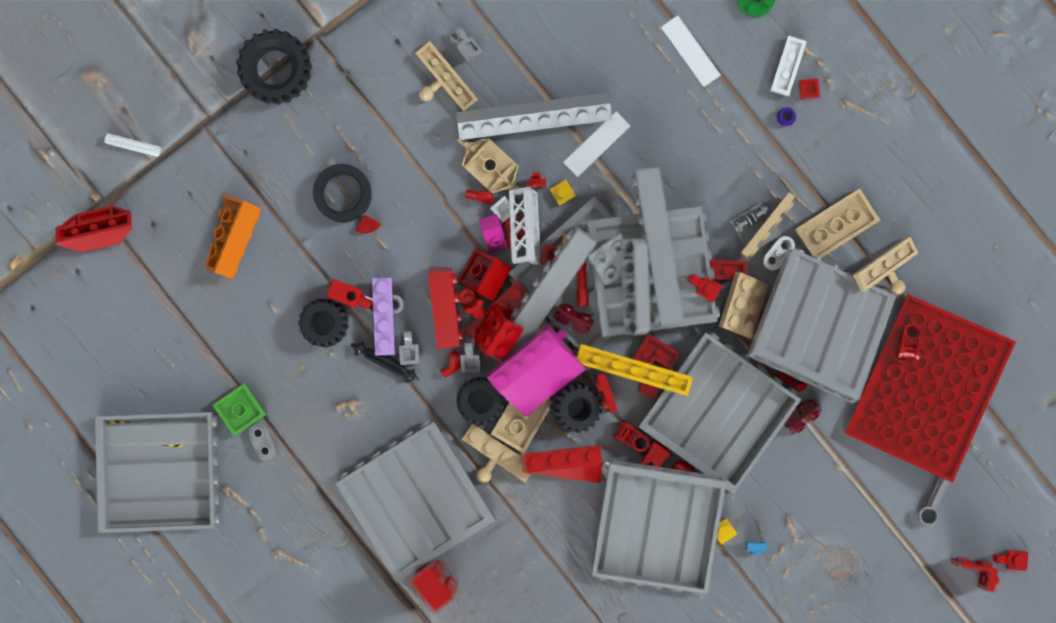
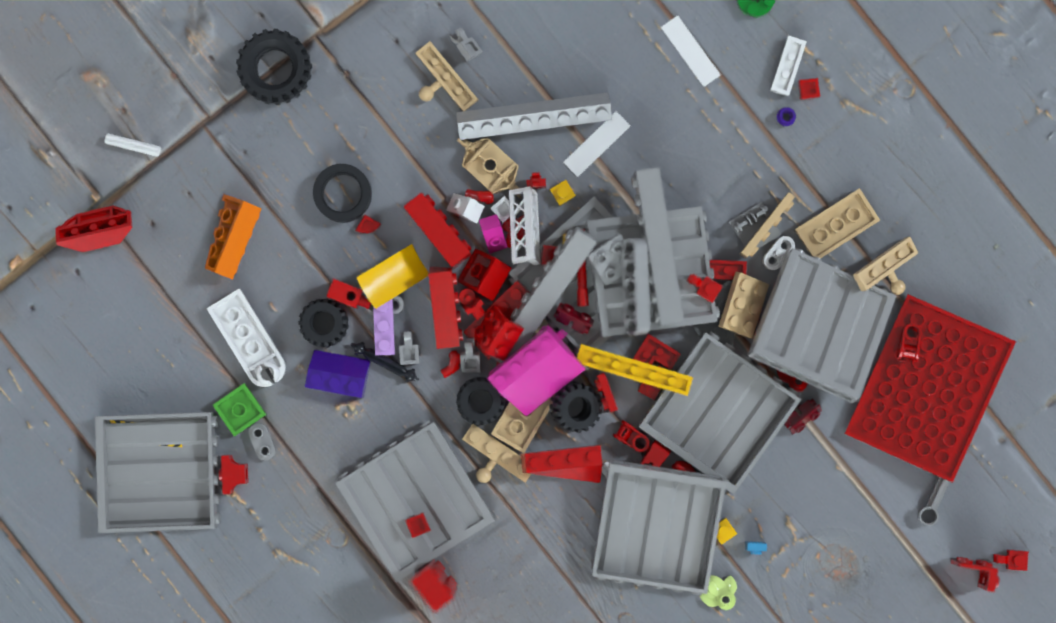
none -> white plate [207,288,286,387]
none -> red brick [219,455,249,495]
none -> dark purple slope [305,350,371,398]
none -> yellow sticker [357,244,429,309]
none -> red brick [403,192,472,270]
none -> red plate [405,512,431,538]
none -> white brick [446,193,485,223]
none -> yellowish green plate [700,575,737,610]

